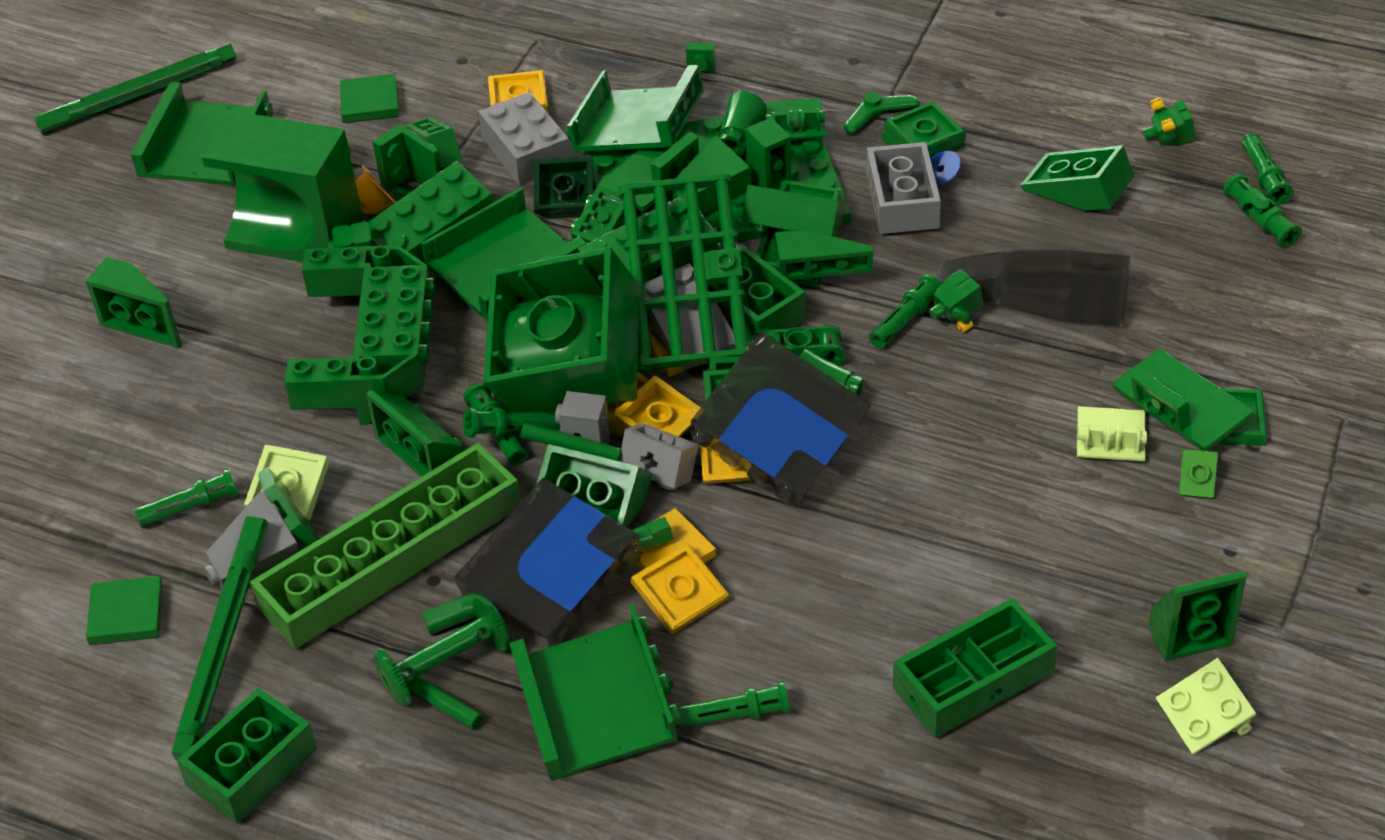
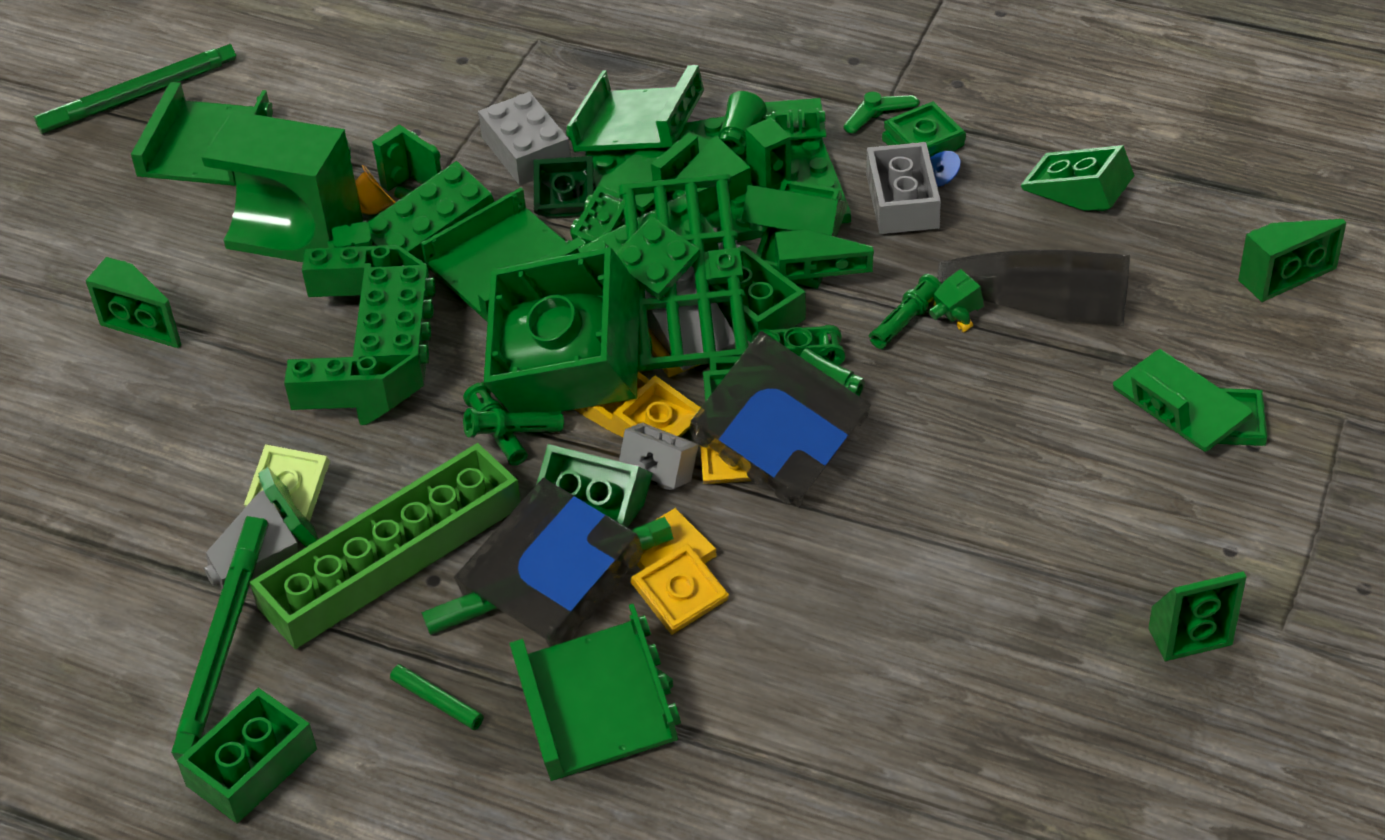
green tile [86,576,163,645] -> none
green pin [134,468,239,528] -> none
green tile [340,74,399,123] -> none
green slope [366,390,466,477] -> none
green hose [374,595,510,707] -> none
green slope [405,117,462,171] -> none
yellow tile [488,70,549,113] -> none
green piece [520,421,621,461] -> none
light grey brick [555,391,611,445] -> none
green pin [676,681,790,729] -> none
green plate [686,43,716,73] -> none
green brick [893,598,1057,738] -> none
yellowish green hinge [1077,406,1147,461] -> none
green piece [1142,97,1196,146] -> none
yellowish green hinge [1156,658,1257,755] -> none
bright green bracket [1179,449,1218,498] -> none
green piece [1223,174,1302,248] -> none
green pin [1241,133,1294,206] -> none
none -> green plate [616,216,701,300]
none -> green slope [1238,219,1347,302]

